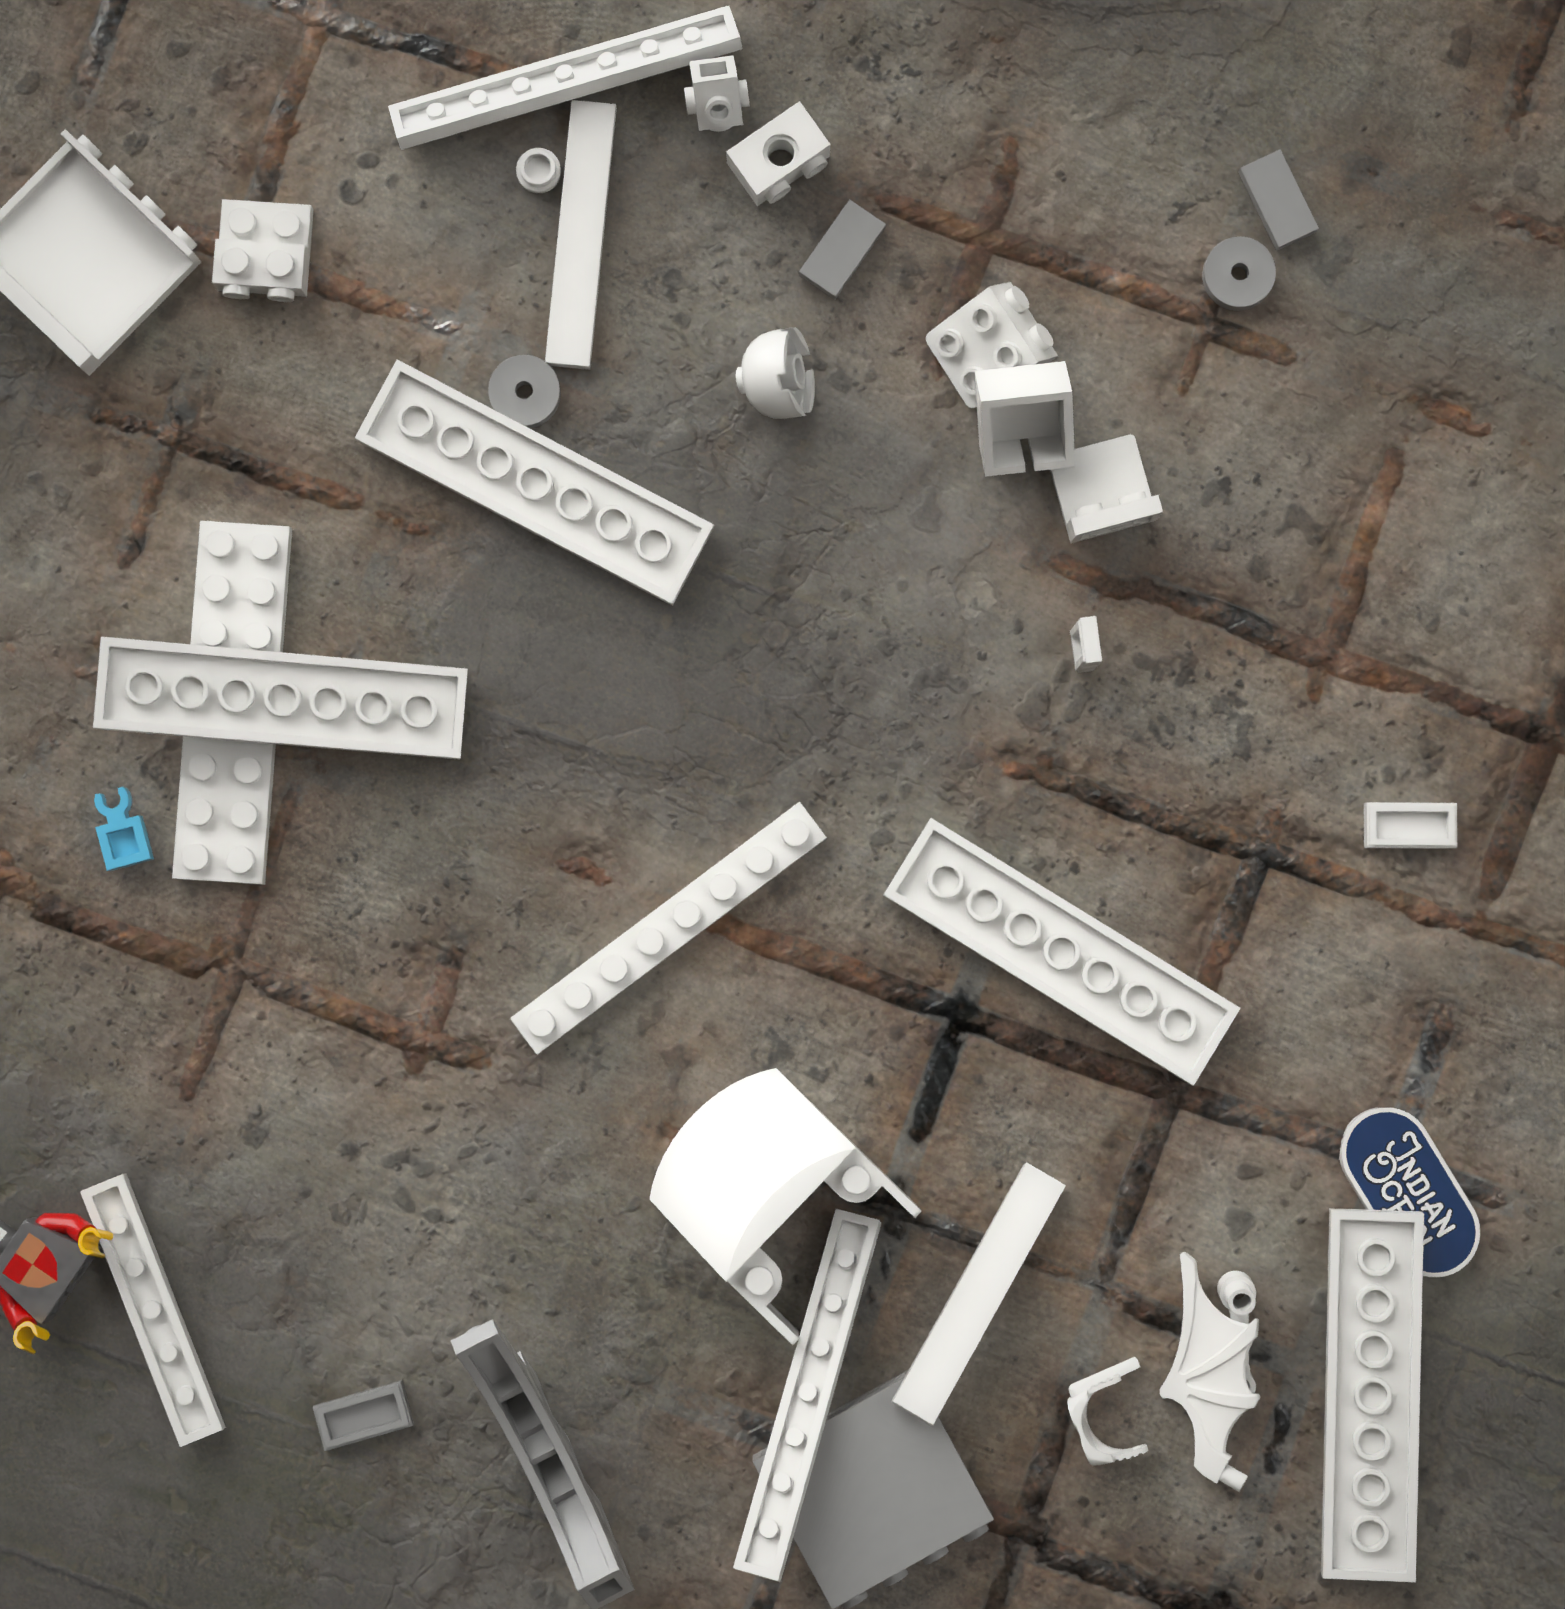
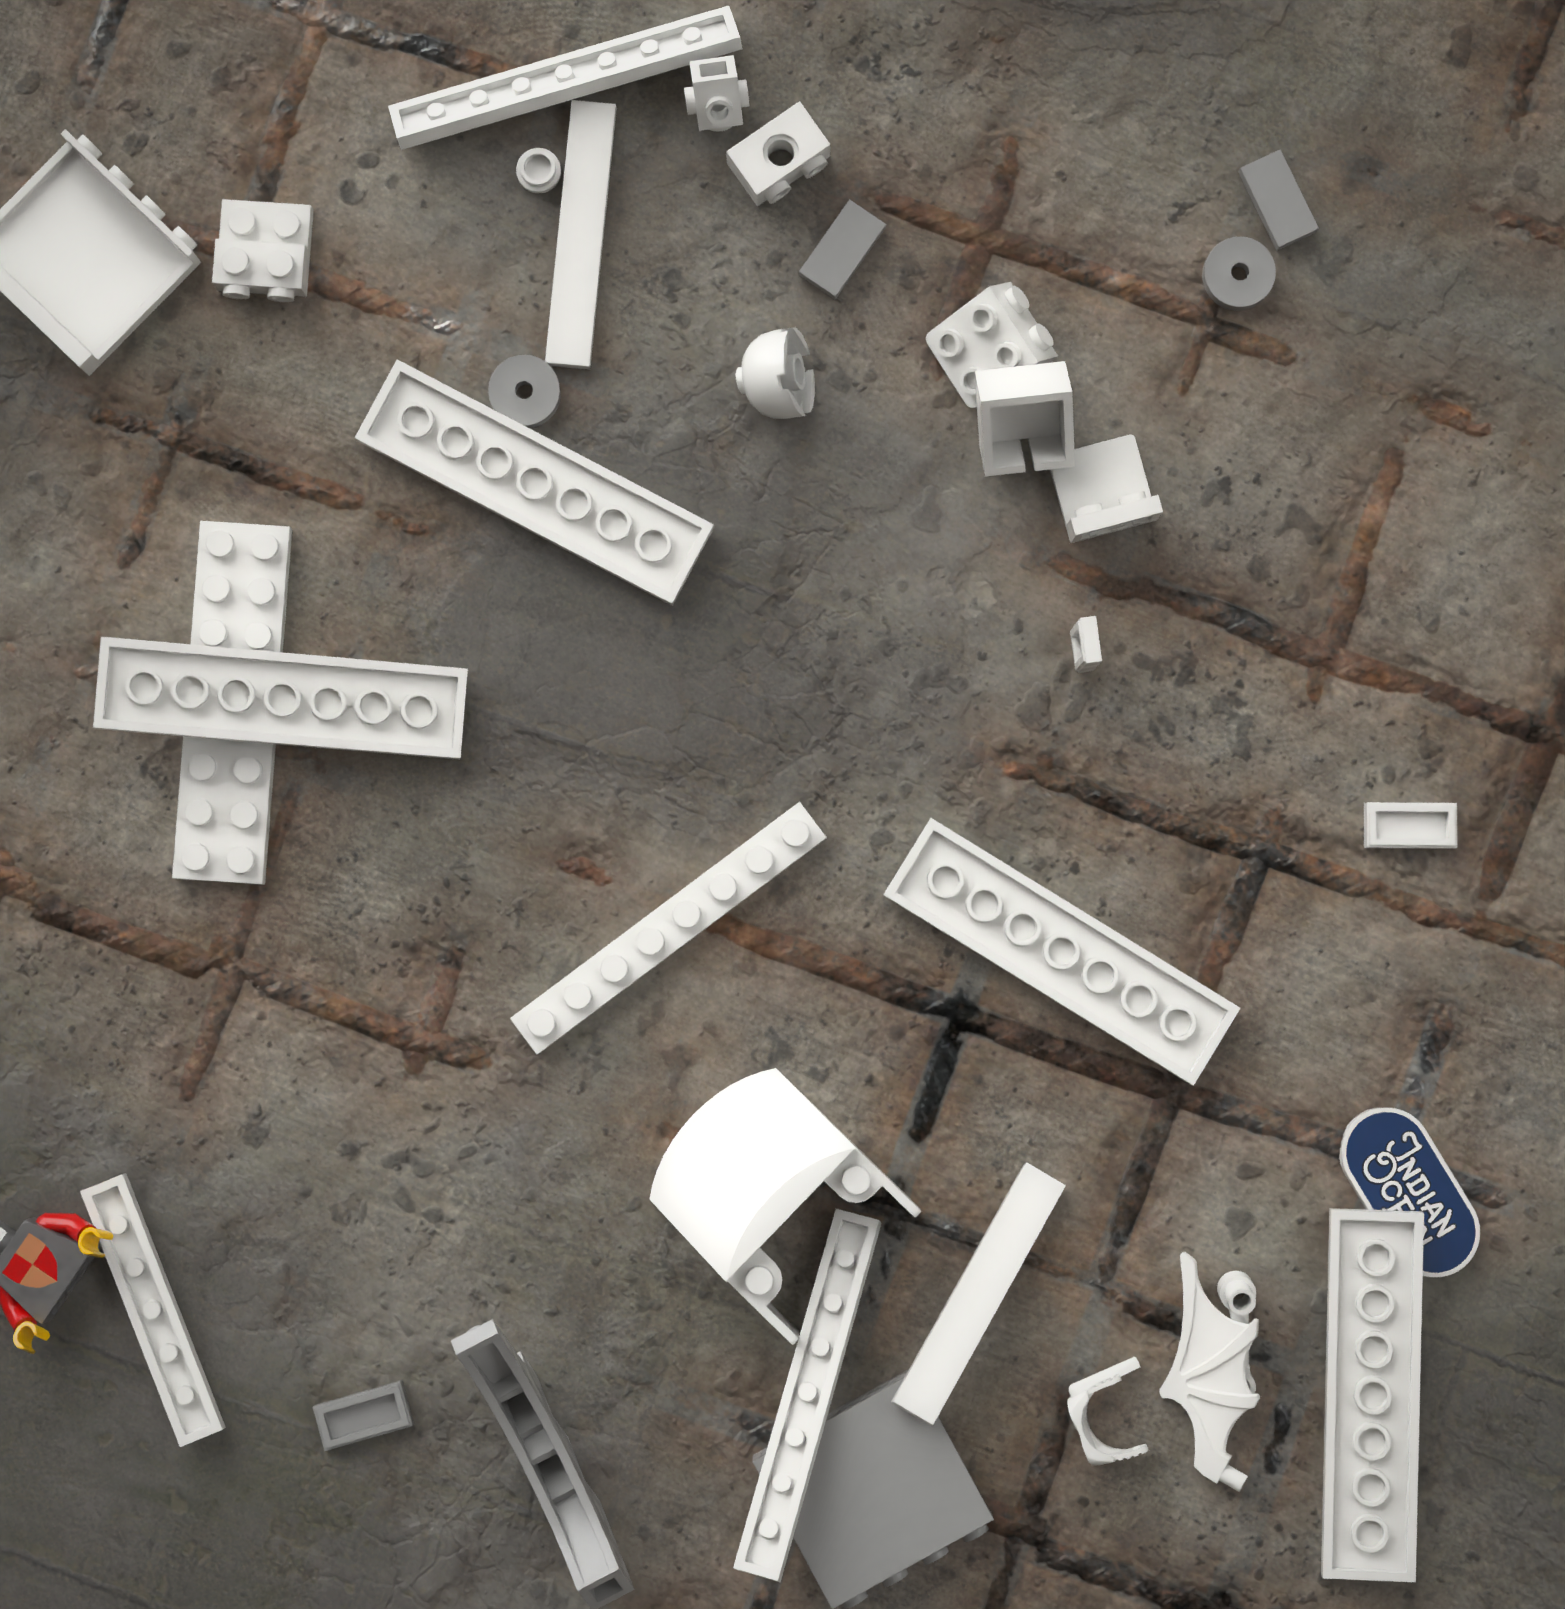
medium azure plate [94,787,154,871] -> none

